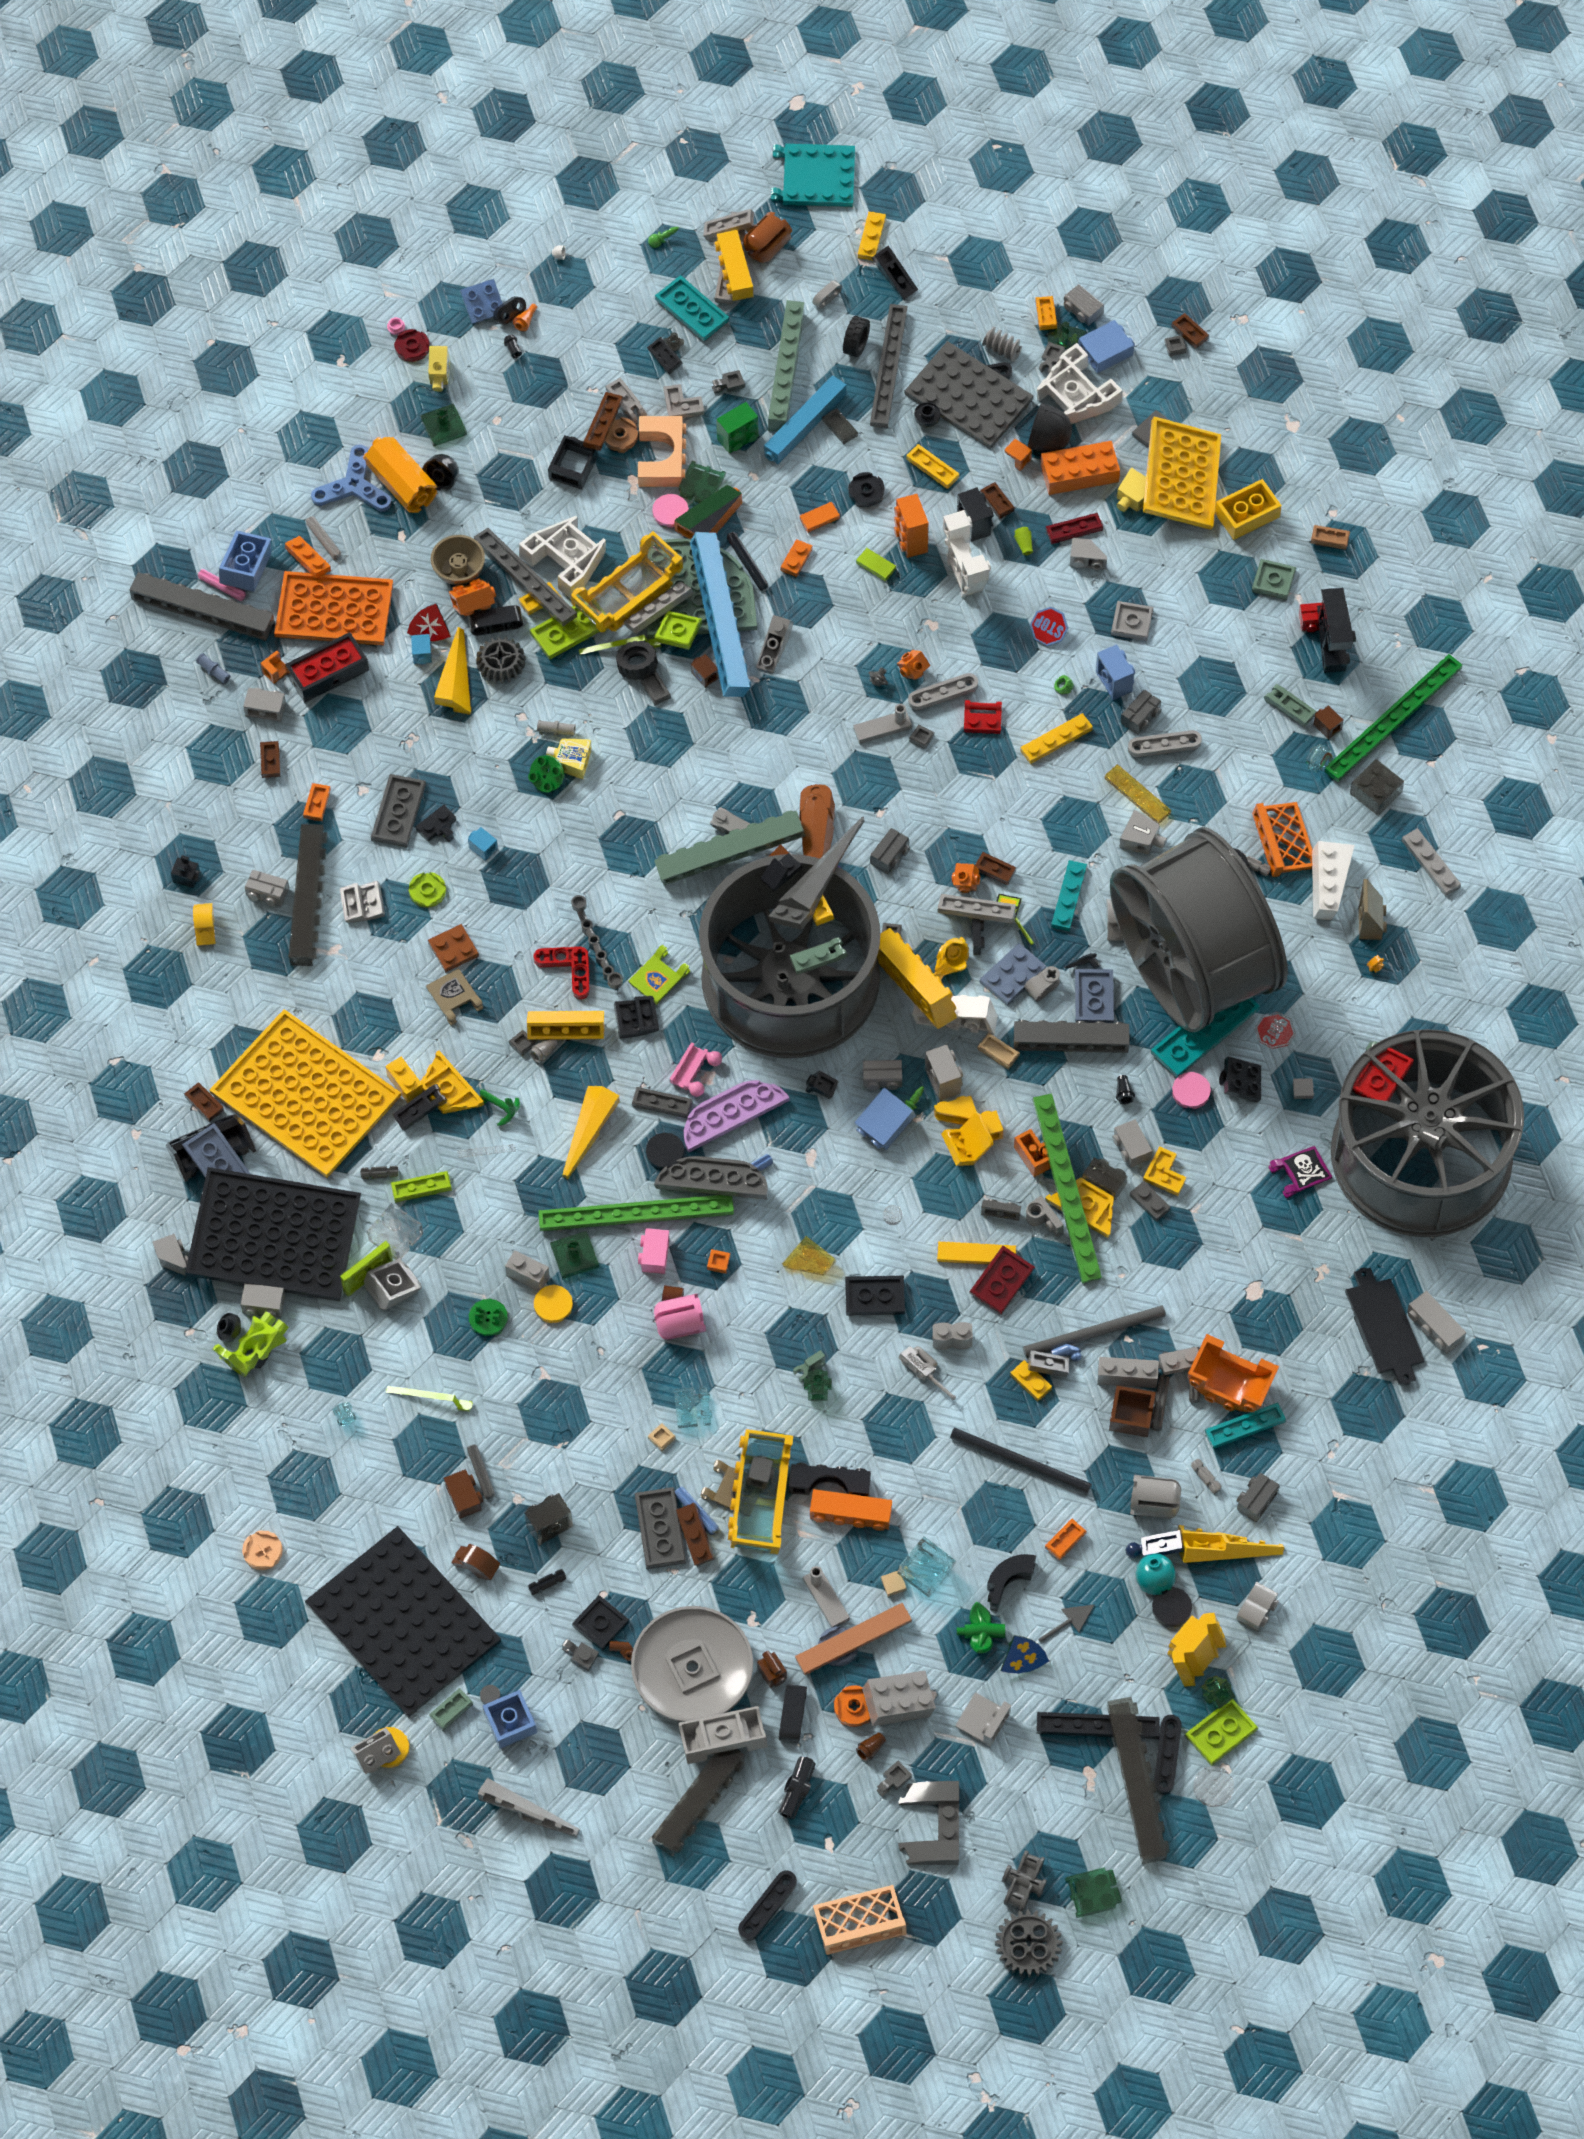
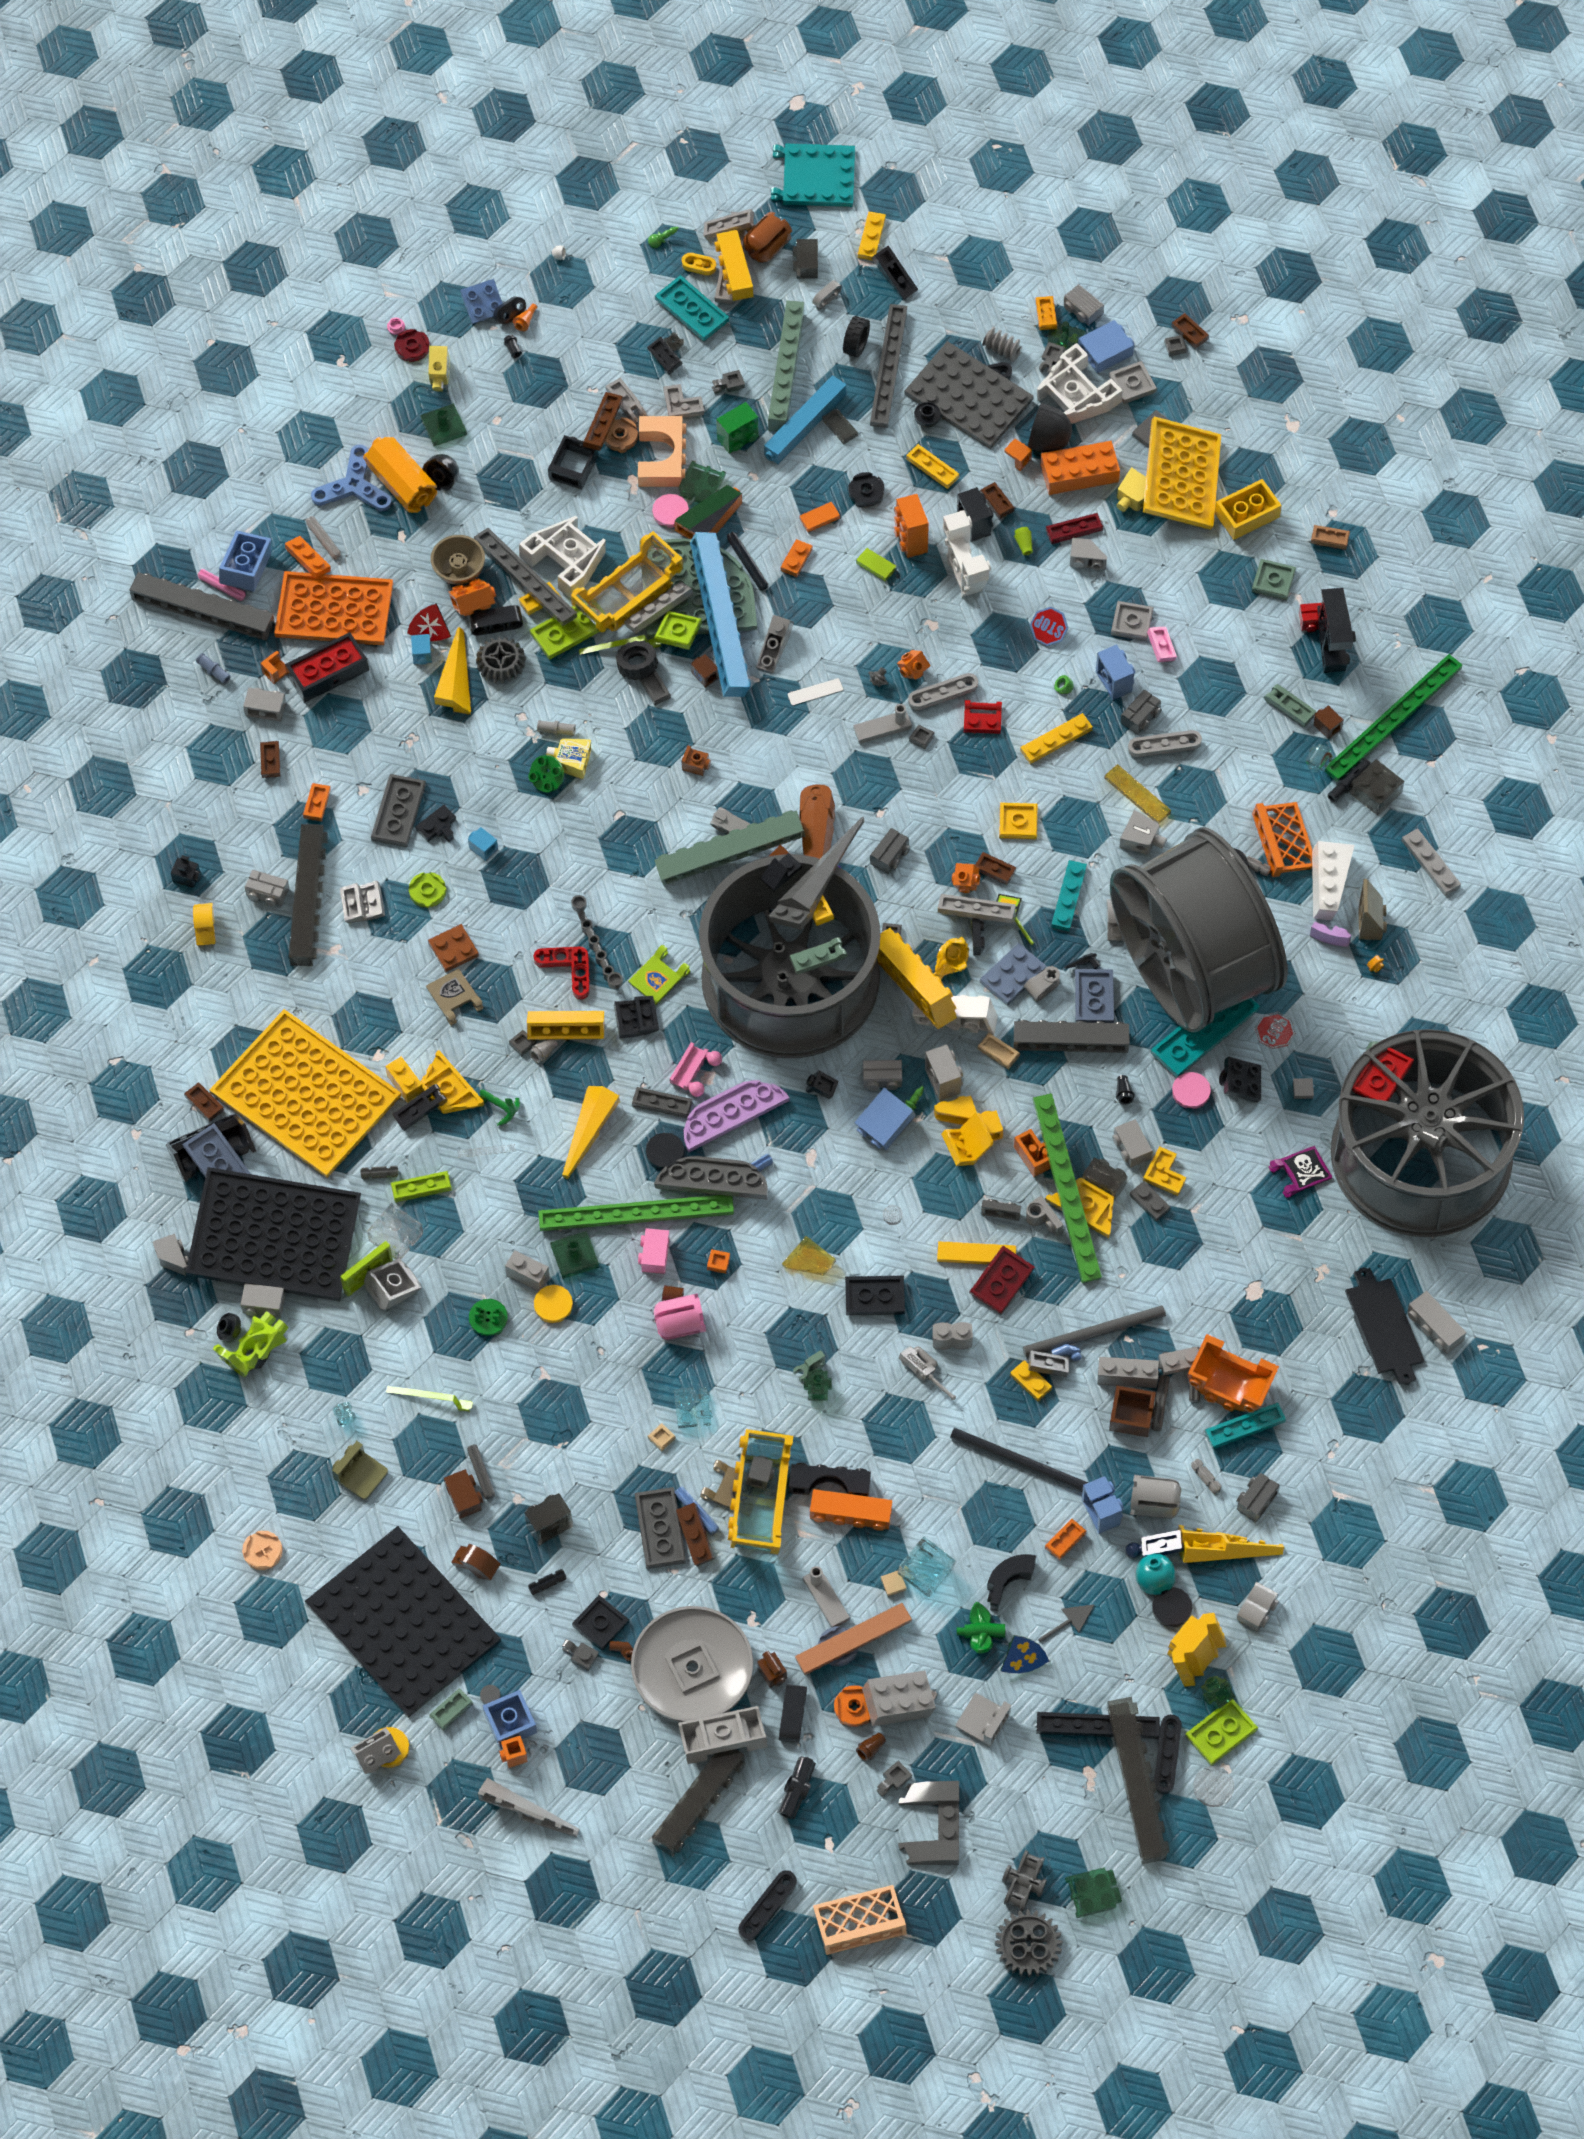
none -> olive bracket [332,1441,388,1500]
none -> orange brick [499,1736,528,1768]
none -> dark orange brick [681,746,711,776]
none -> yellow plate [682,253,716,275]
none -> white sticker [788,678,843,705]
none -> clear smoke brick [793,239,818,279]
none -> yellow tile [999,802,1038,839]
none -> medium blue piece [1082,1476,1124,1534]
none -> light grey plate [1109,361,1157,404]
none -> bright pink plate [1147,627,1177,662]
none -> lavender slope [1310,921,1351,947]
none -> black pin [1327,759,1372,803]

